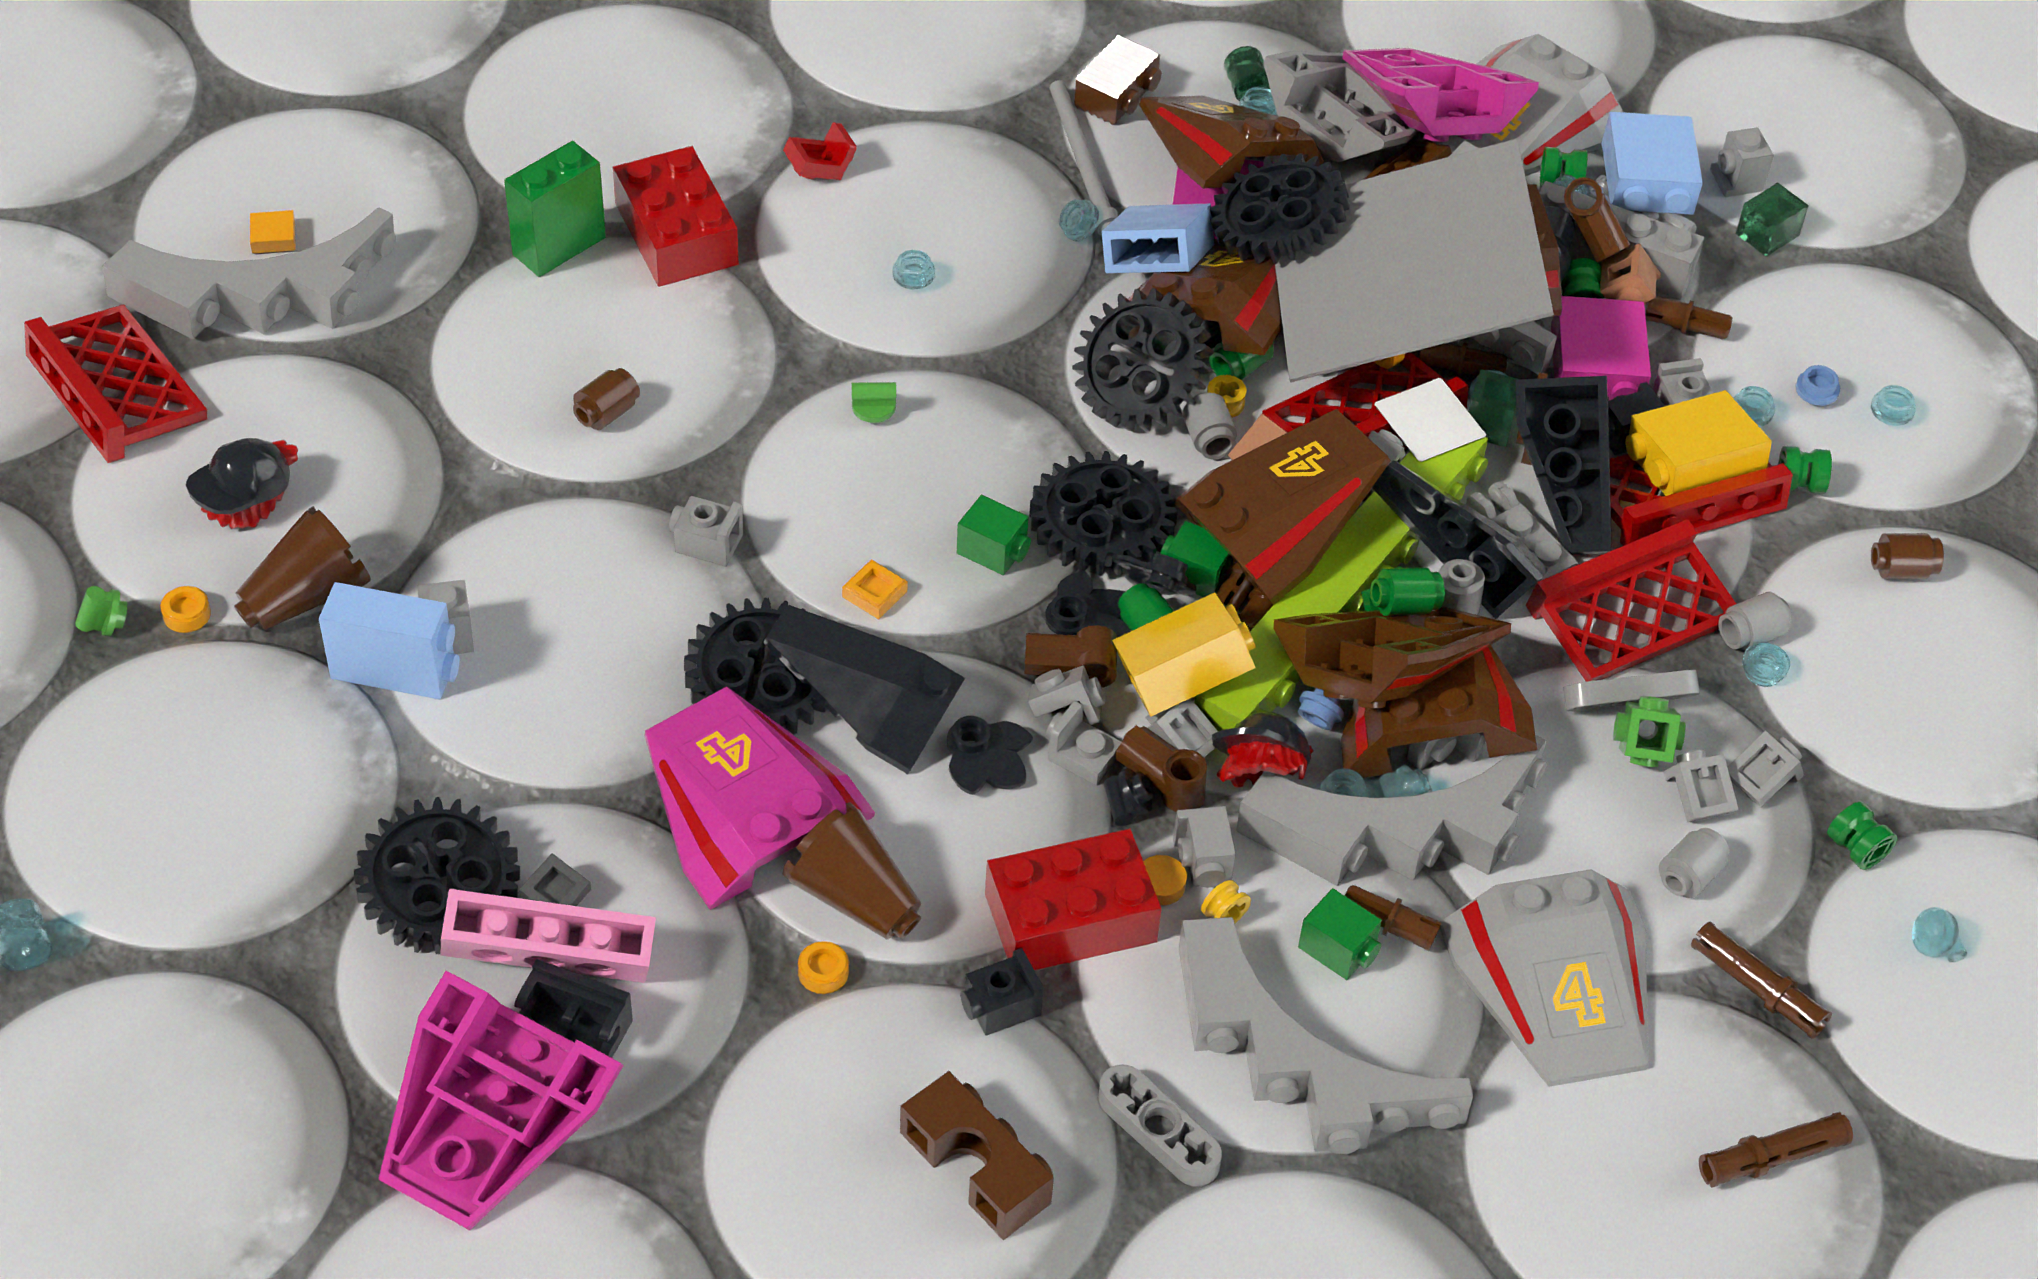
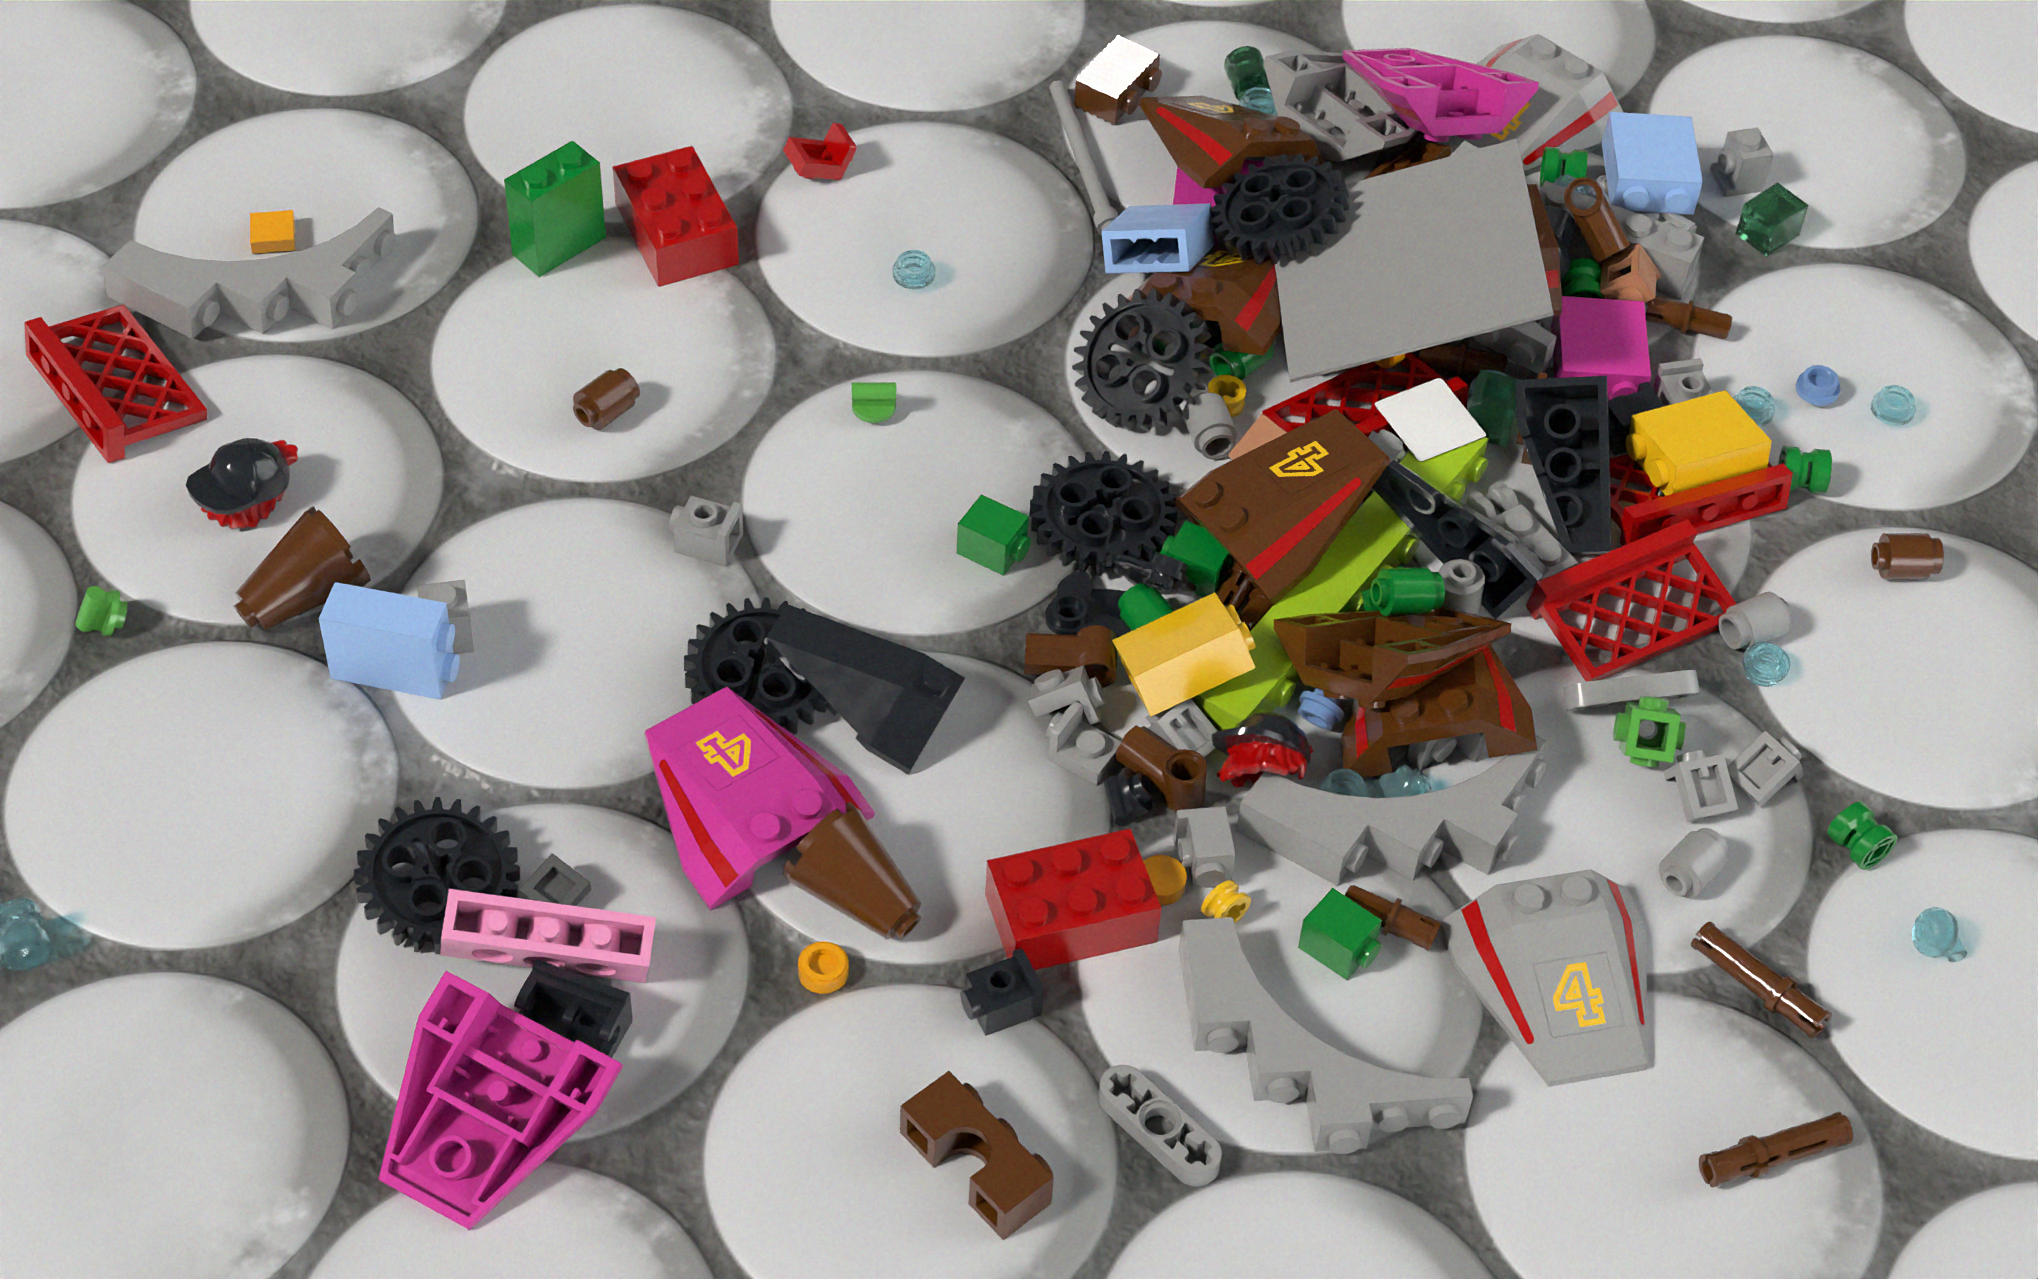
light orange tile [160,586,211,633] -> none
light orange tile [842,559,908,619] -> none
black plate [947,716,1033,795] -> none
clear light blue plate [1059,200,1099,241] -> none

